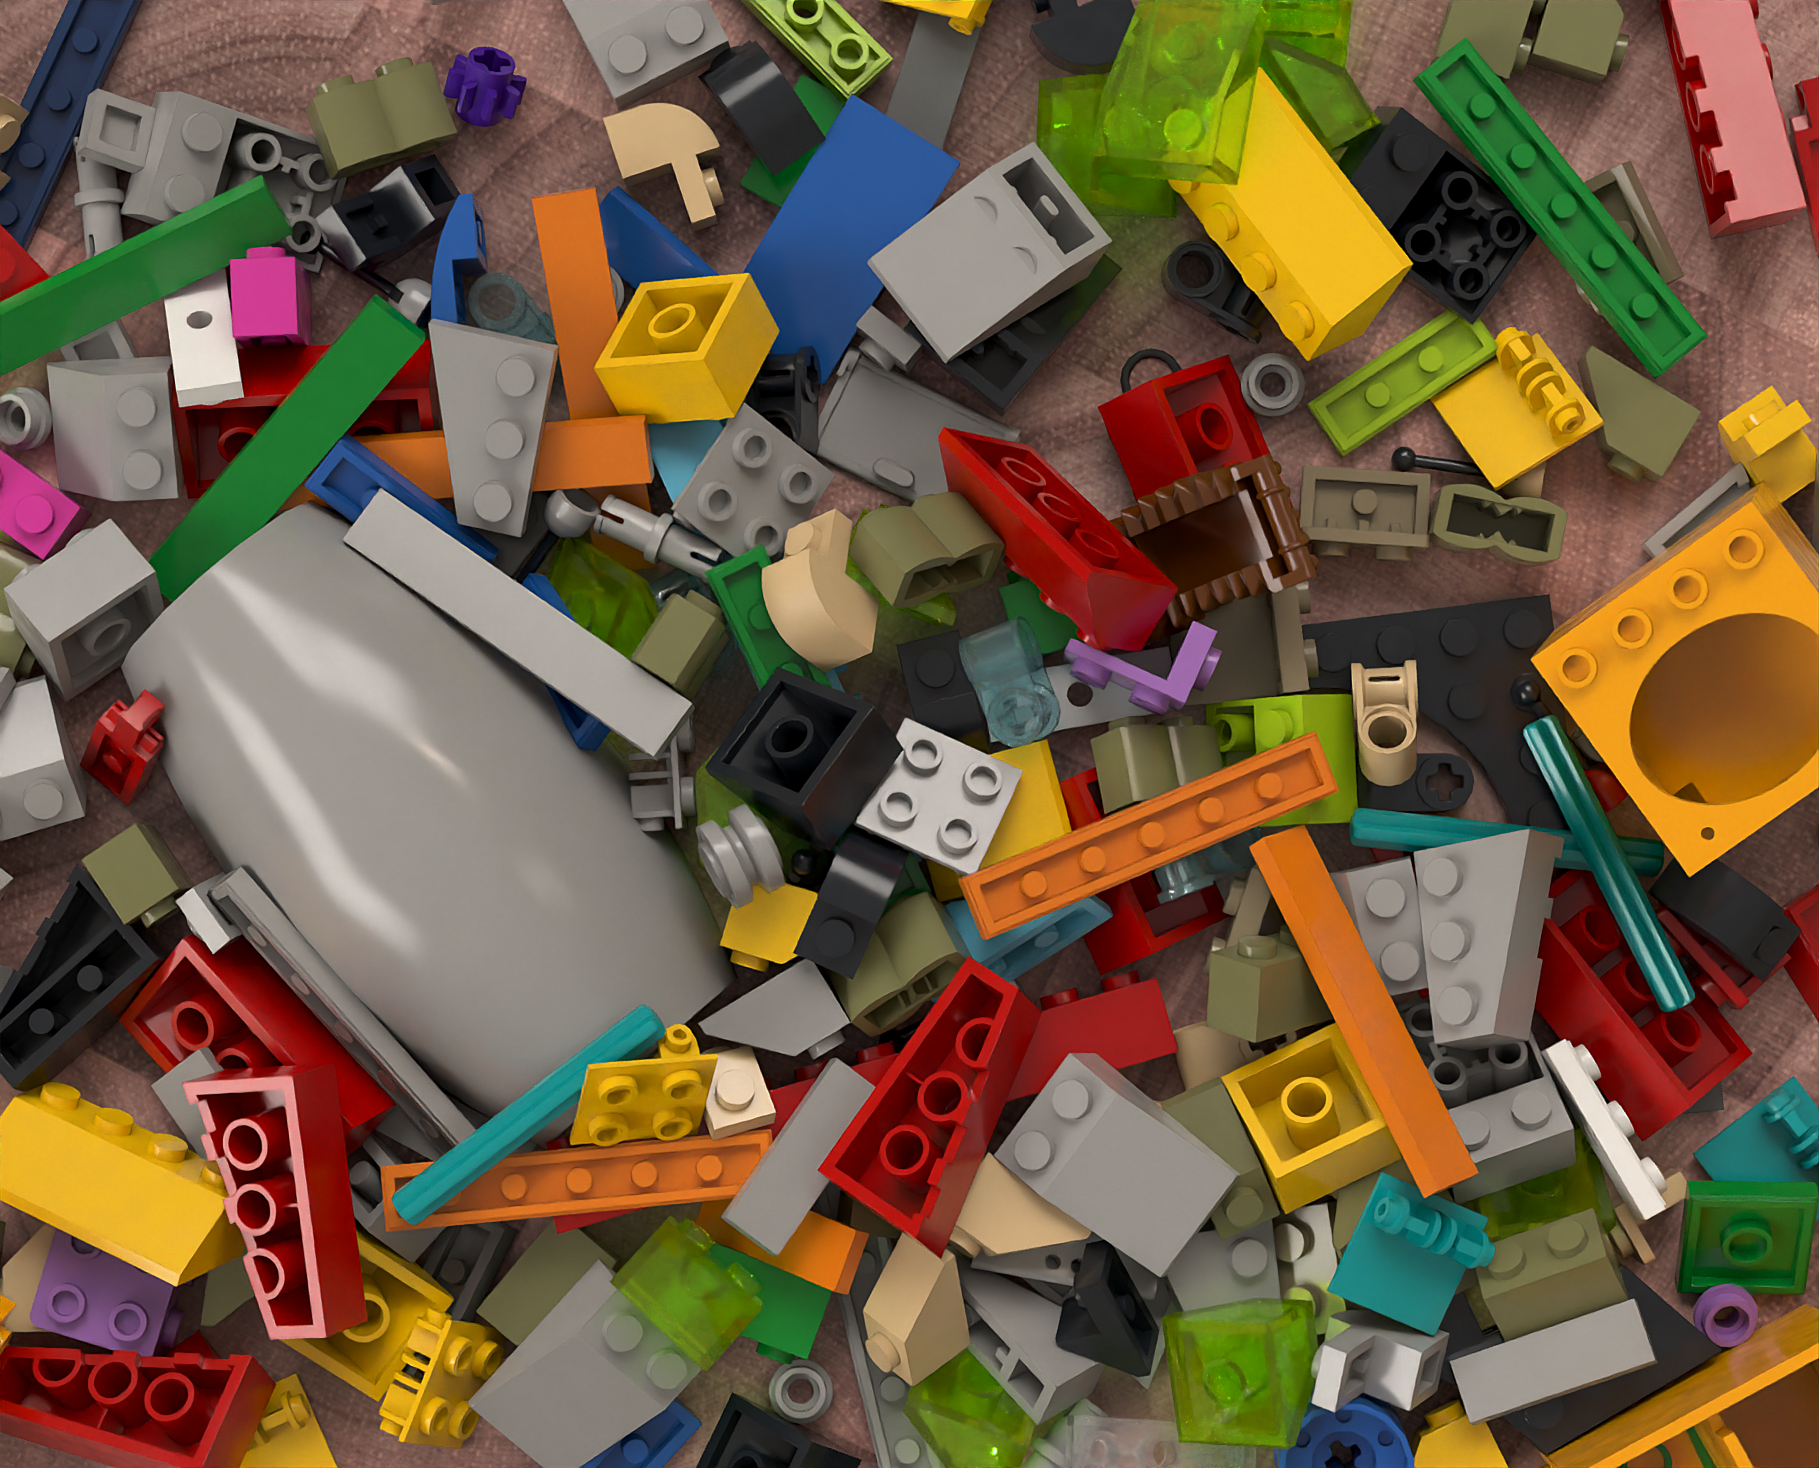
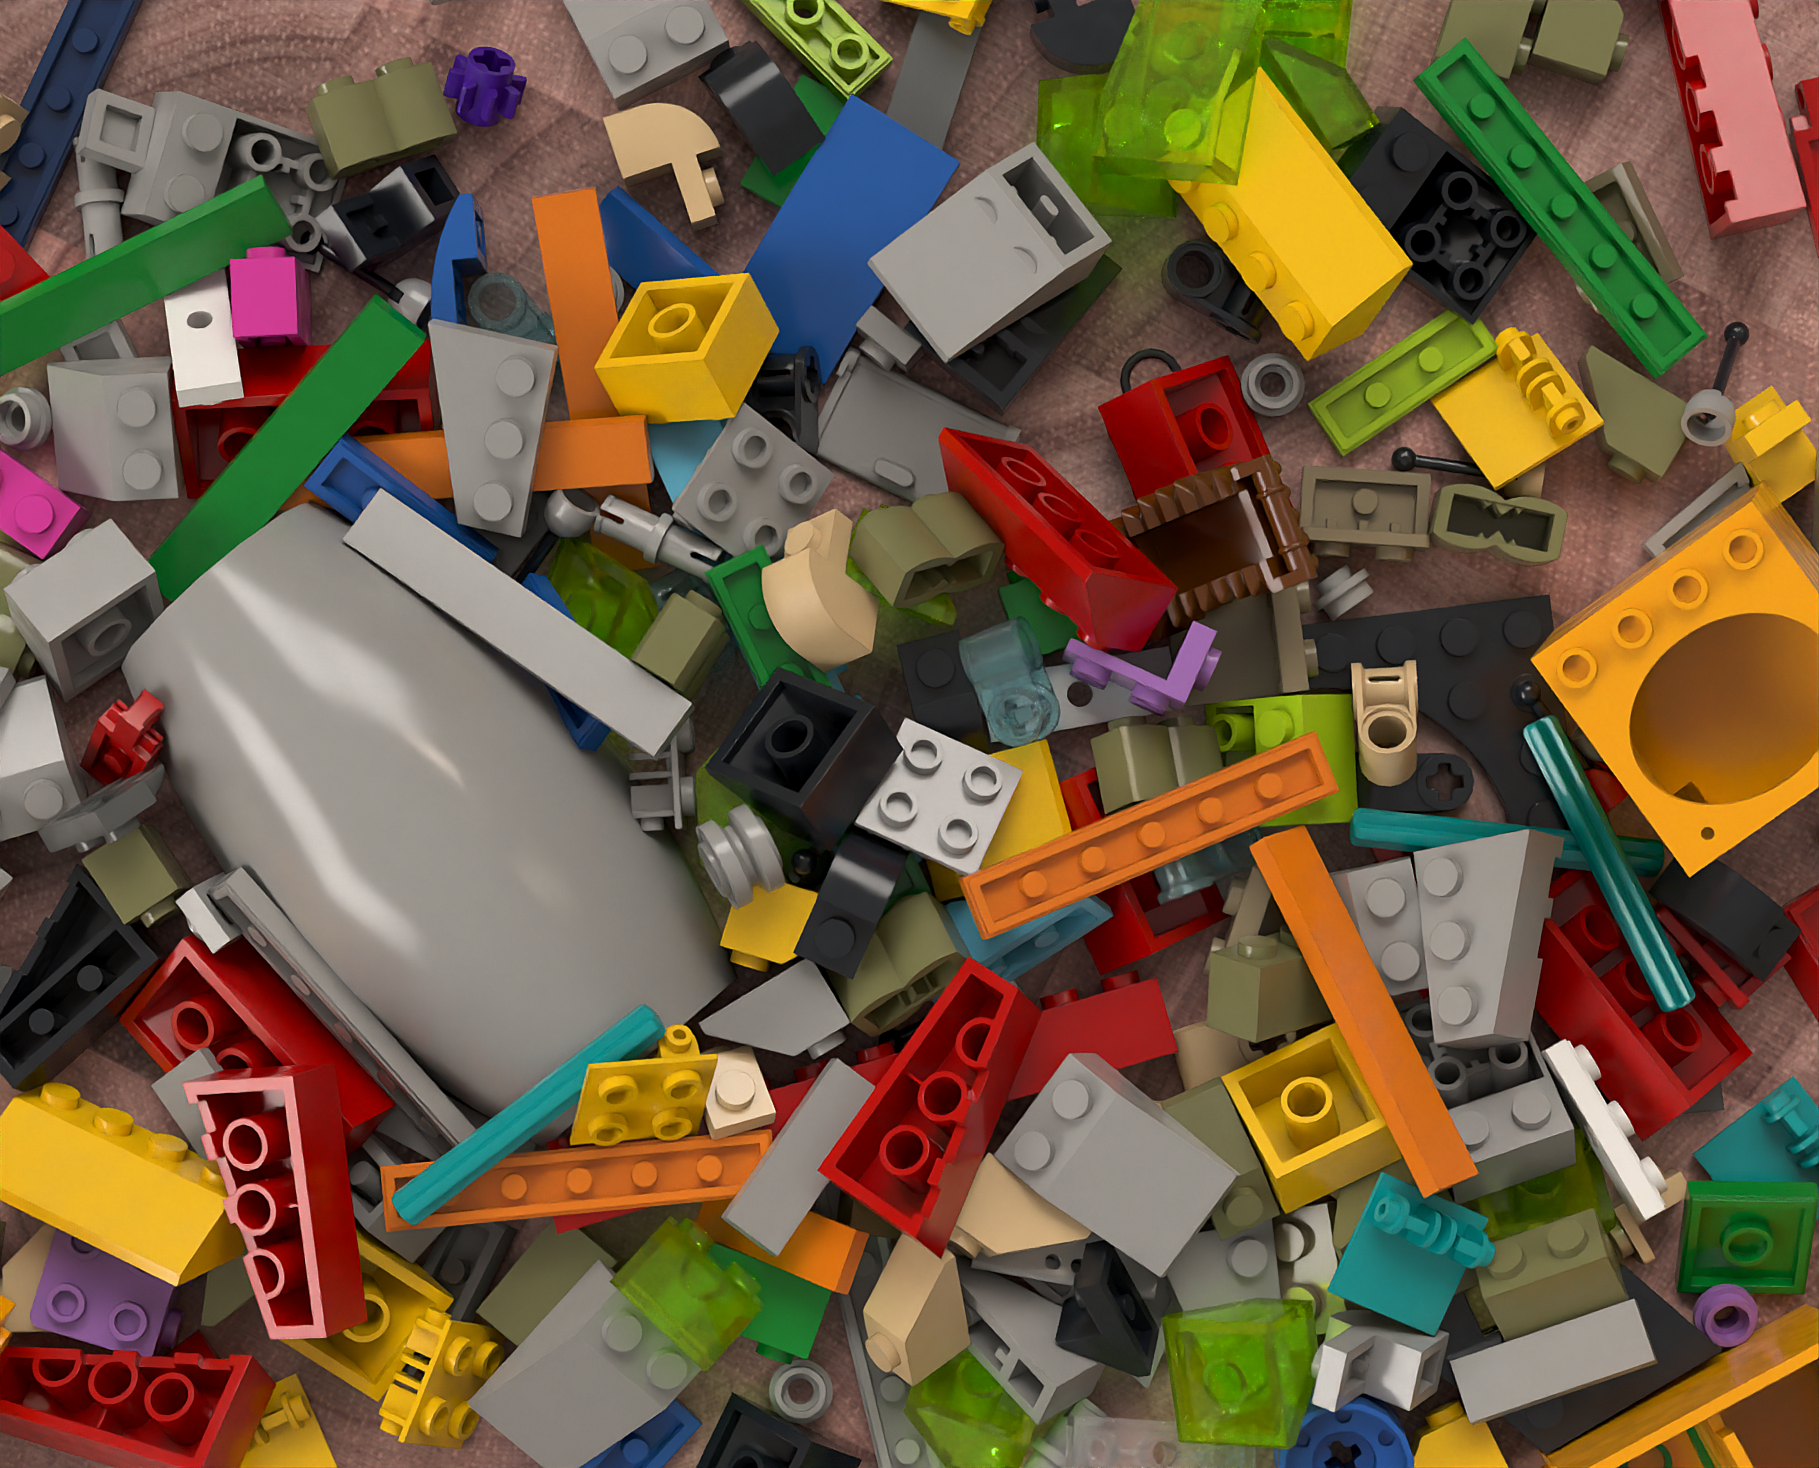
none -> dark grey plate [38,764,165,853]
none -> light grey plate [1312,564,1374,621]
none -> light grey hinge [1681,321,1749,446]

